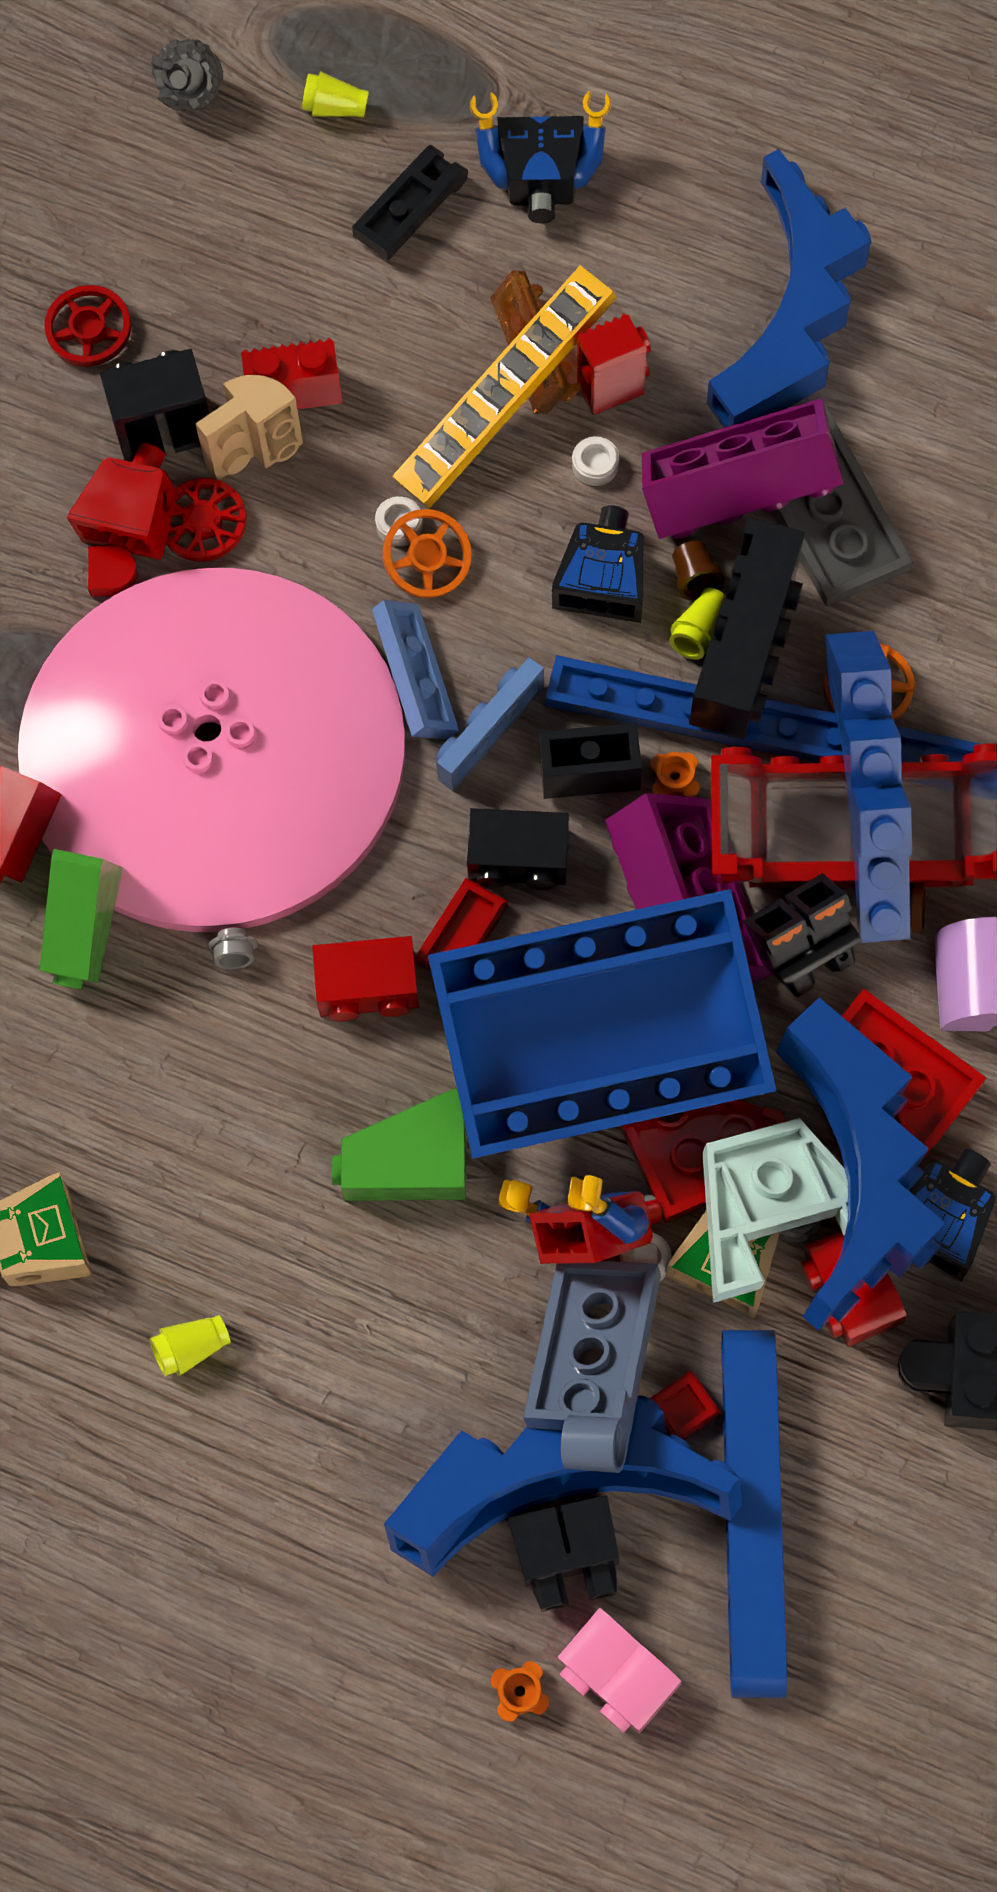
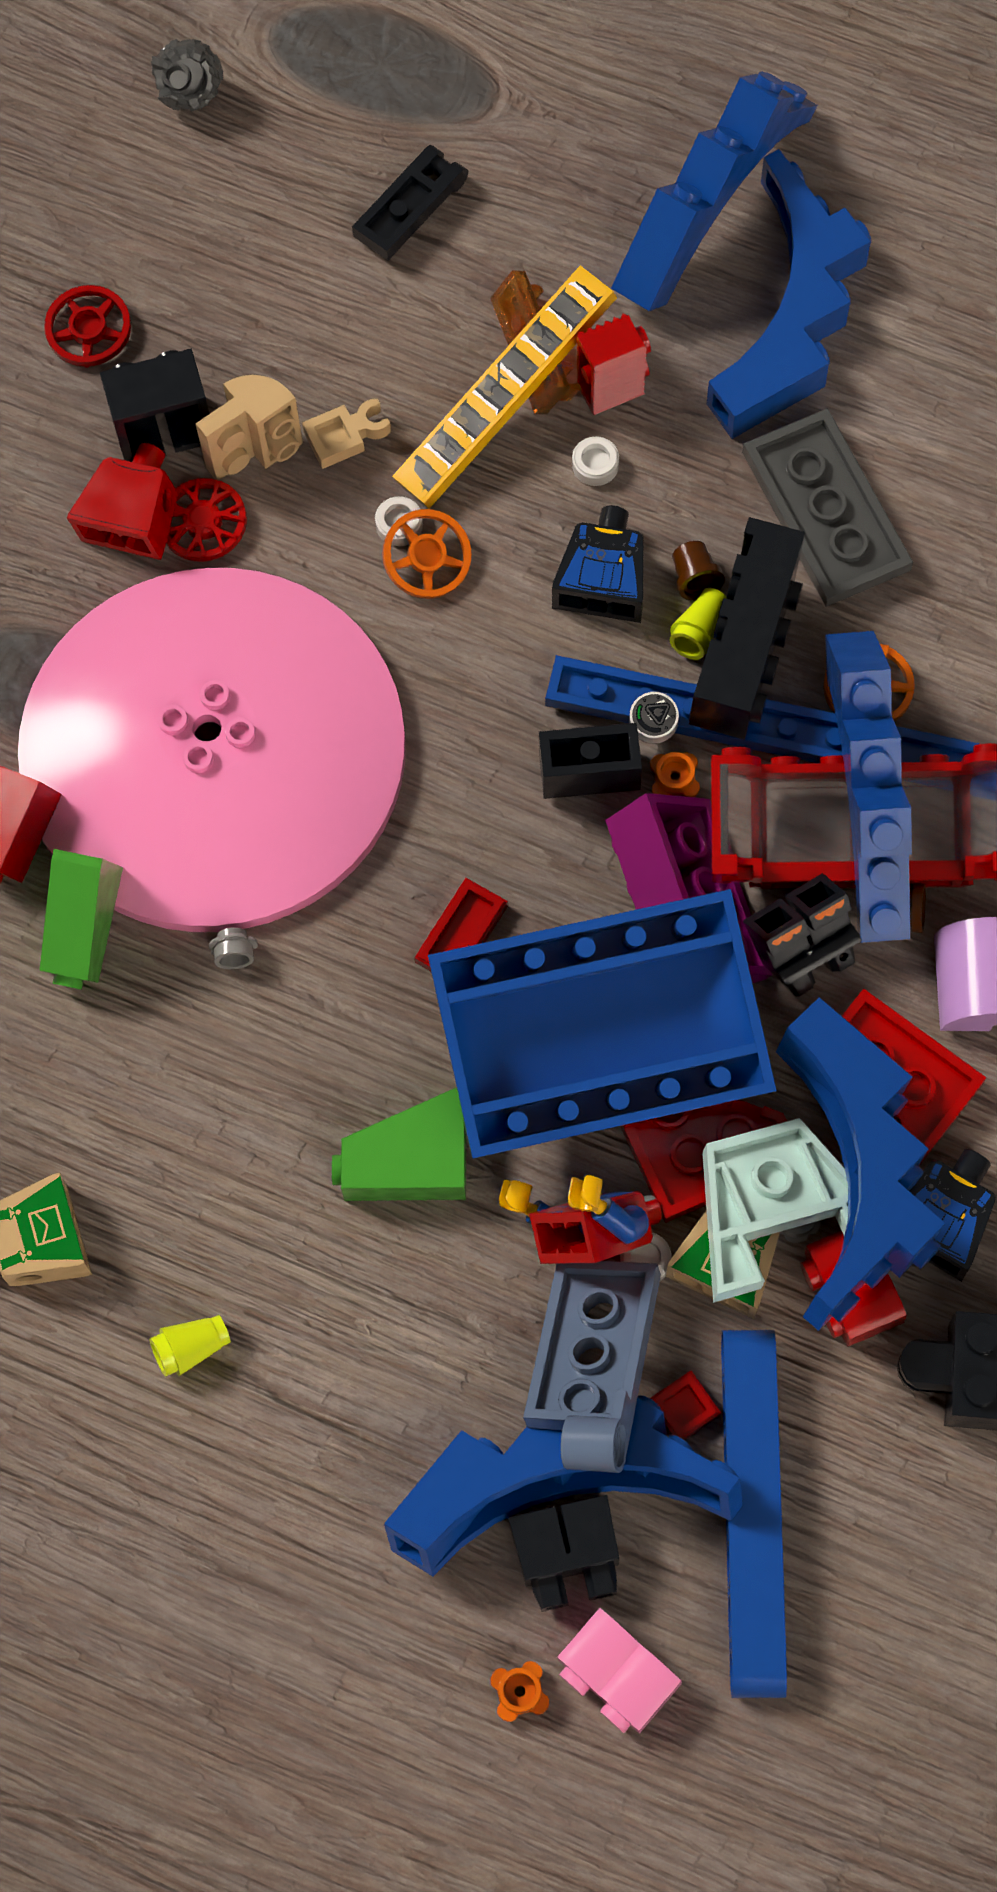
red tile [88,546,138,597] -> none
red brick [241,337,343,409] -> none
neon yellow cone [301,71,369,118] -> none
red brick [312,936,419,1022] -> none
medium blue plate [372,600,459,740] -> none
medium blue plate [436,657,544,792] -> none
black brick [467,808,569,890] -> none
torso [470,91,611,224] -> none
magenta slope [642,398,843,539] -> none
none -> tan plate [302,399,391,469]
none -> blue arch [611,71,818,311]
none -> tile [630,692,679,744]

